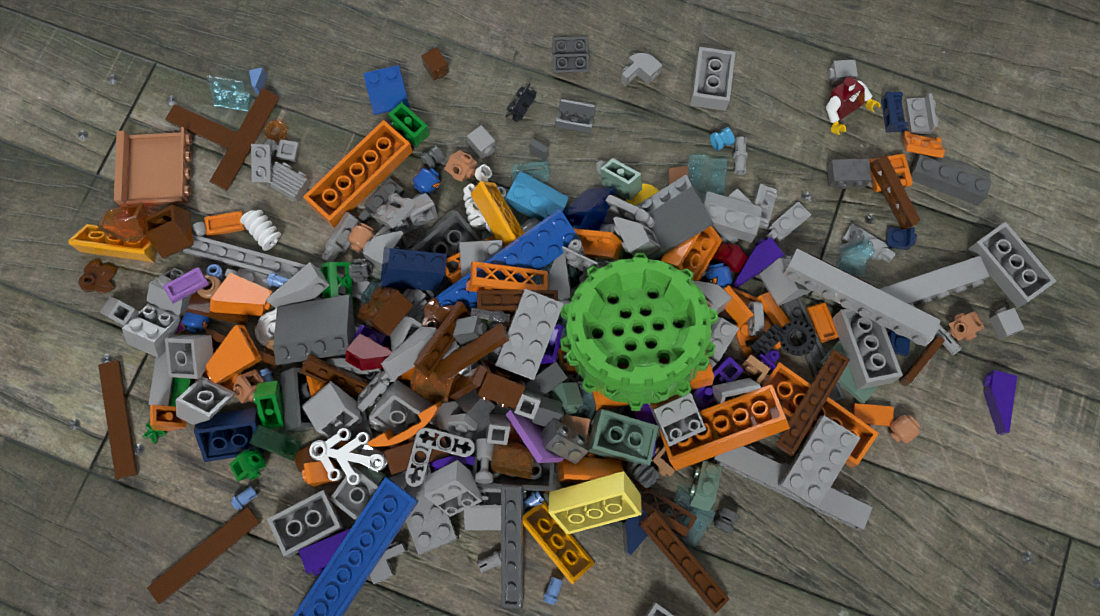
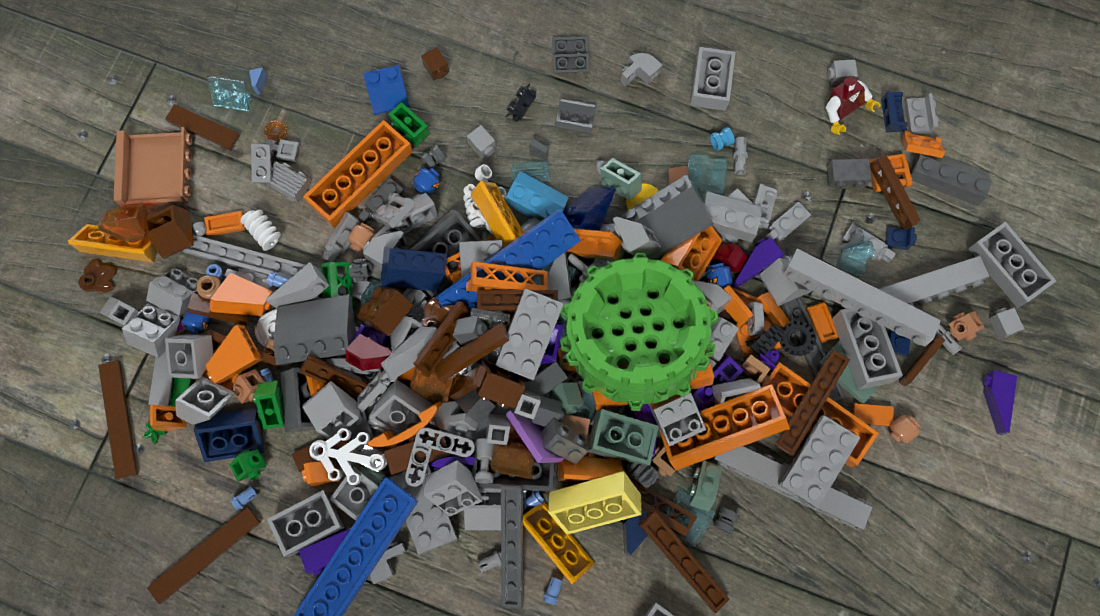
medium lavender tile [163,267,209,304] -> none
reddish brown tile [209,88,279,191] -> none
clear green slope [249,425,302,461] -> none
nougat brick [444,150,478,182] -> none
light grey hinge [562,239,599,273] -> none
light grey hinge [605,195,655,229] -> none

